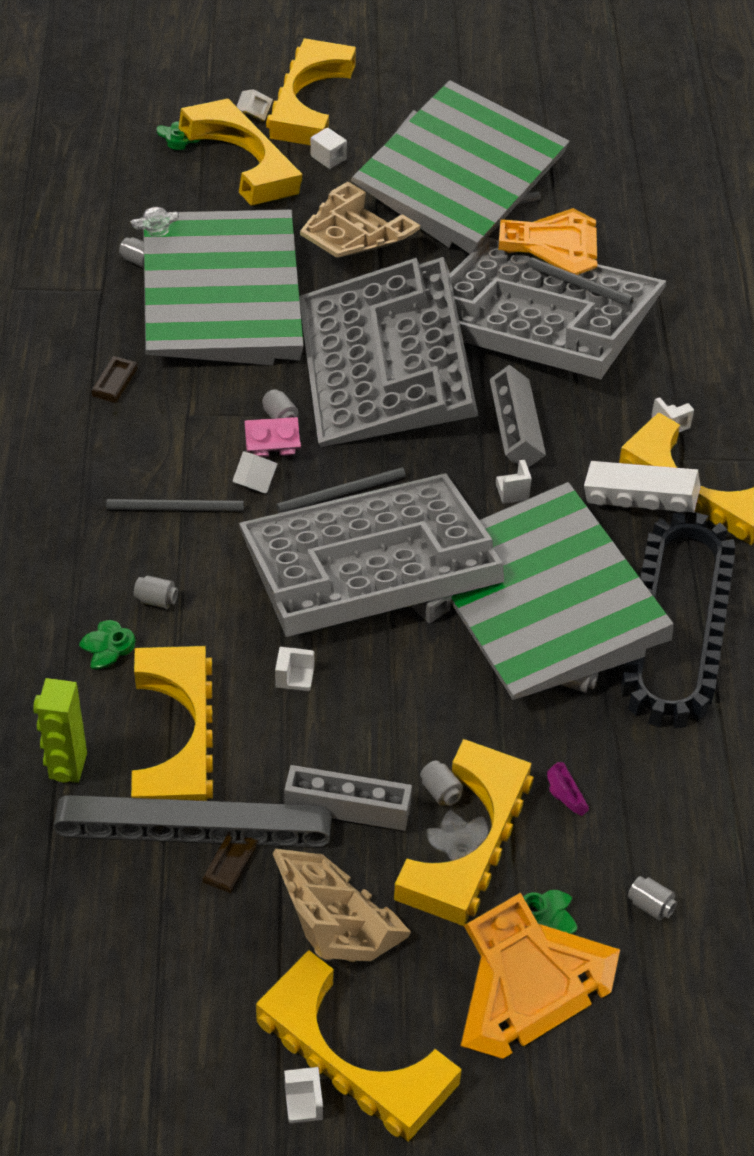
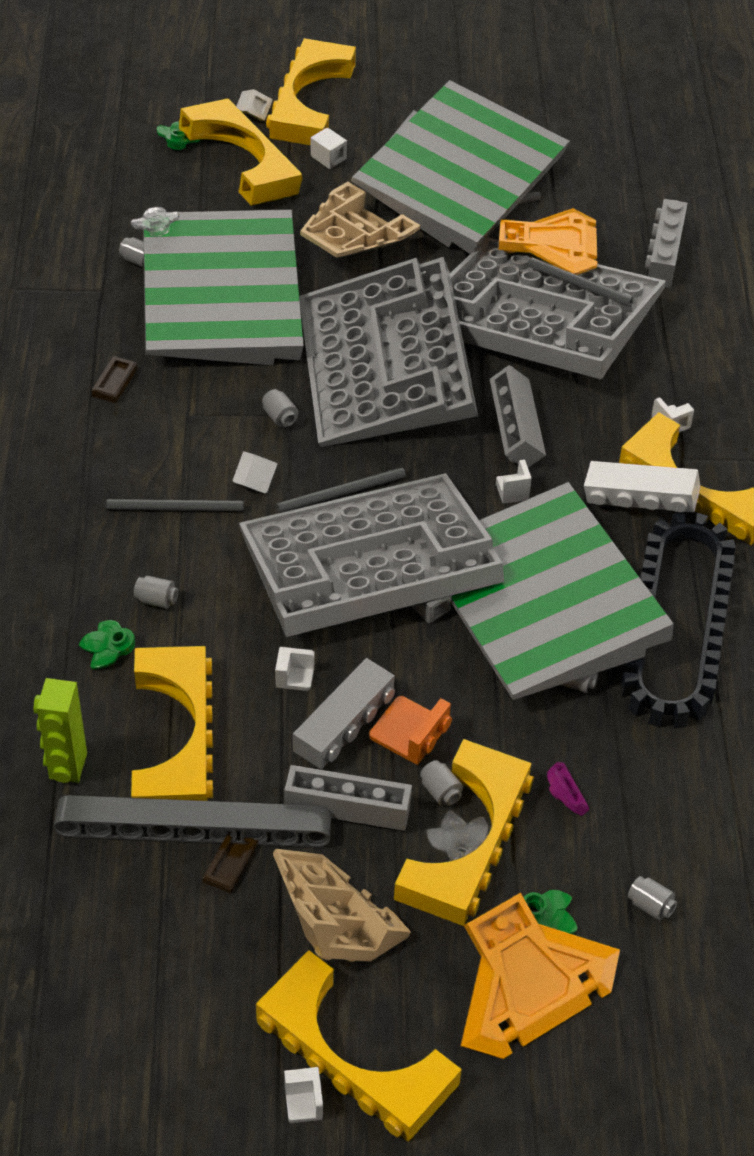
bright pink bracket [245,417,301,457] -> none
none -> light grey brick [293,658,395,769]
none -> orange bracket [369,696,452,765]
none -> light grey brick [645,199,688,288]

